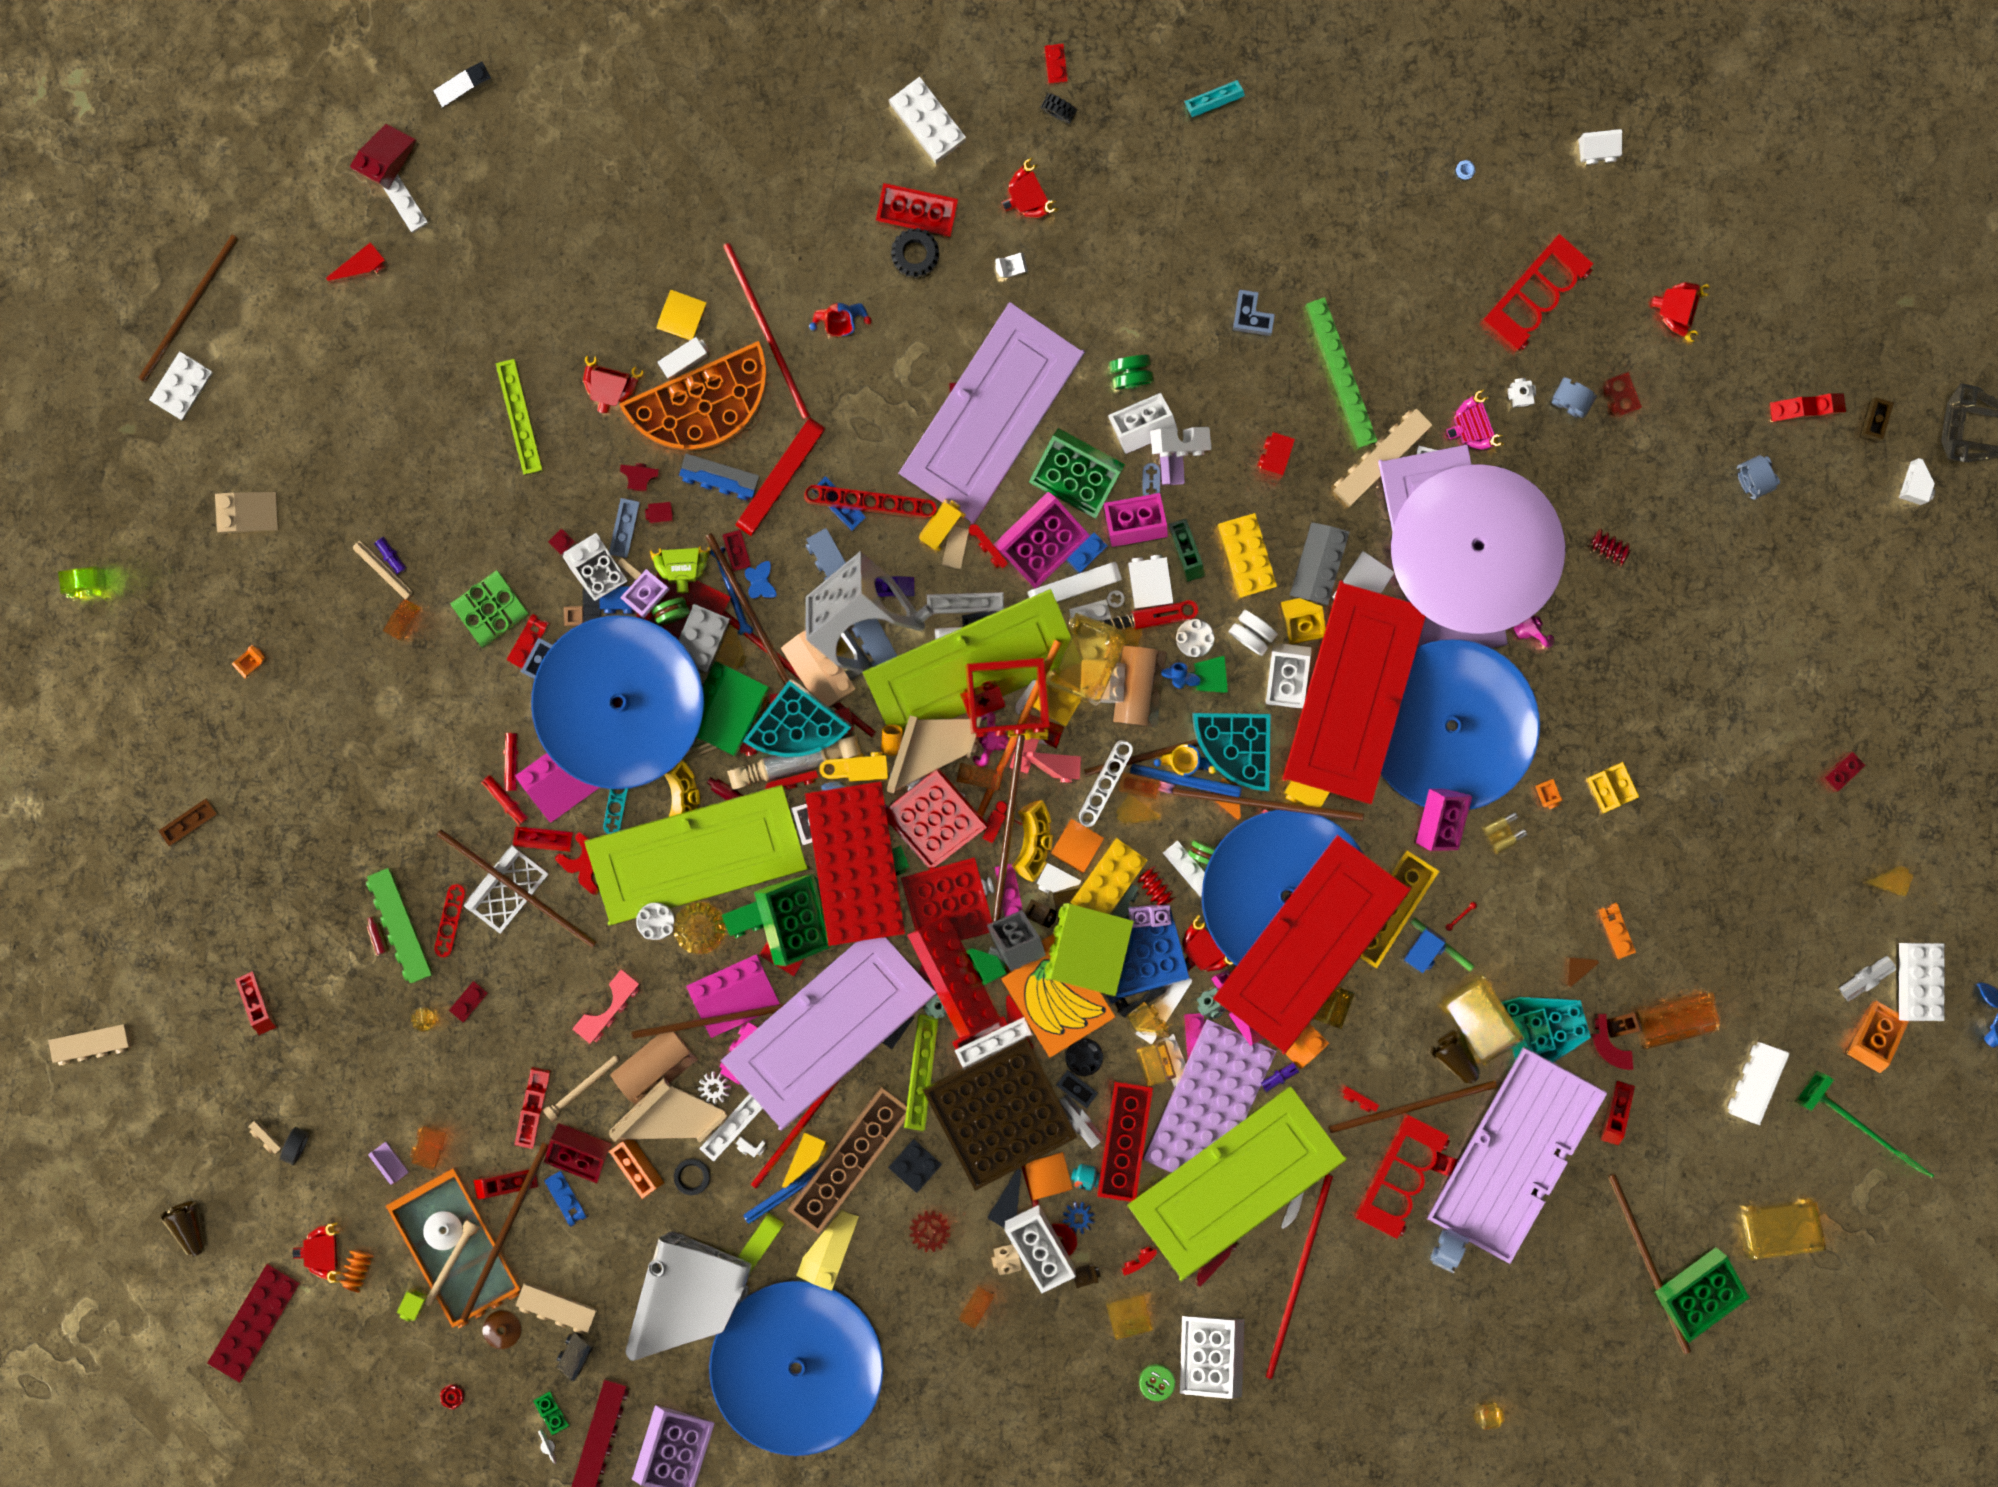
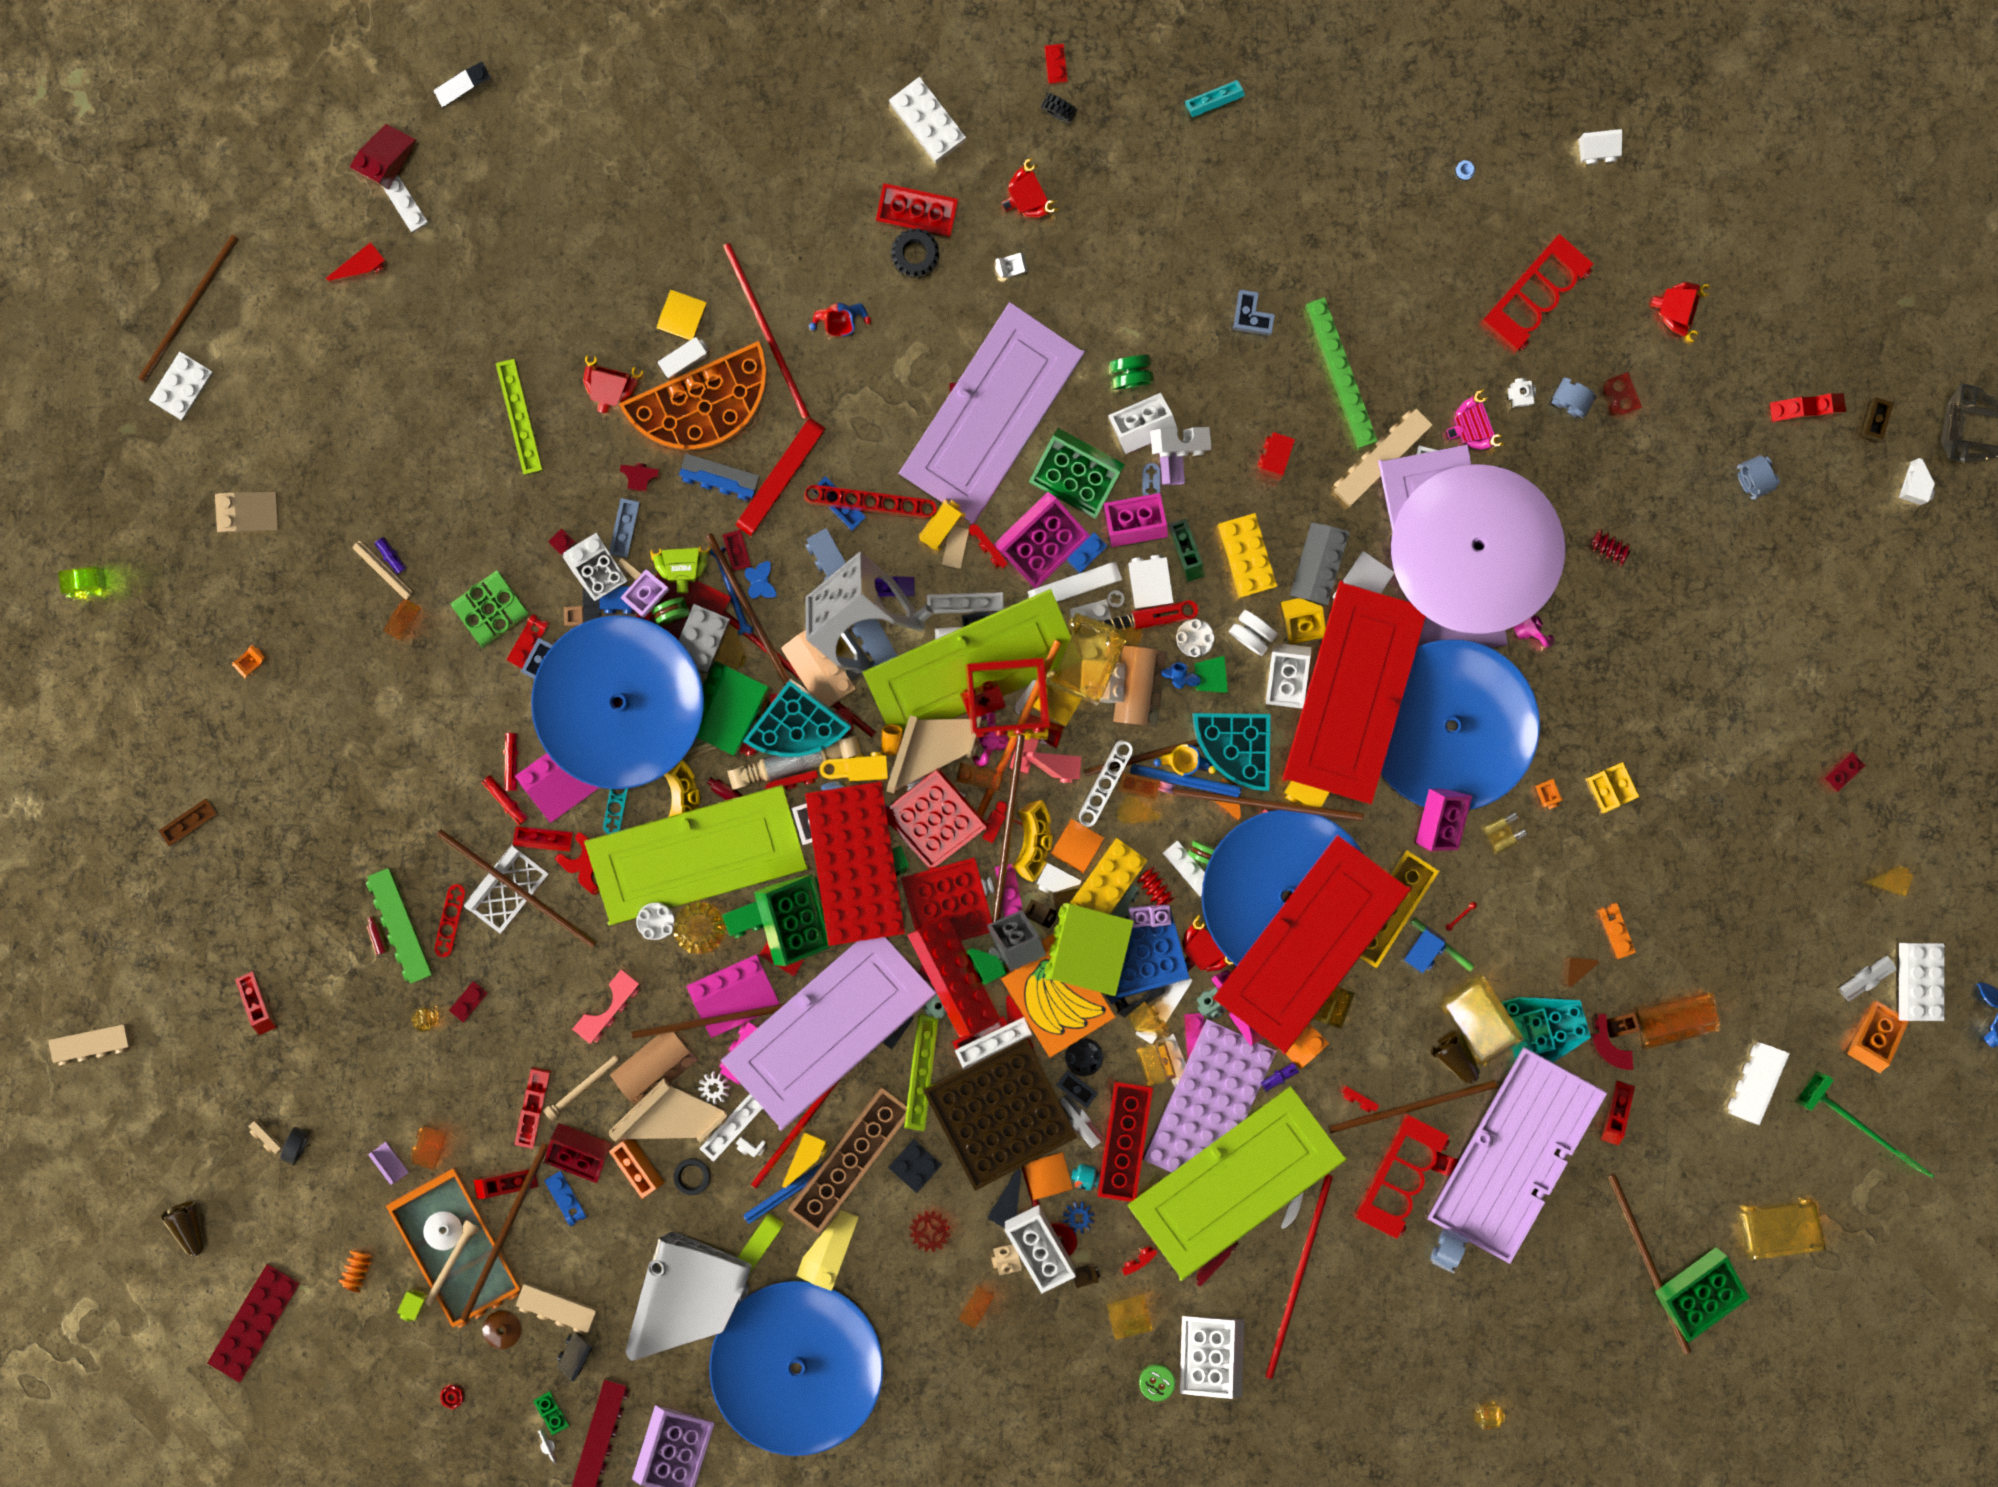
torso [293,1222,341,1283] -> none
dark red brick [645,502,674,525] -> none

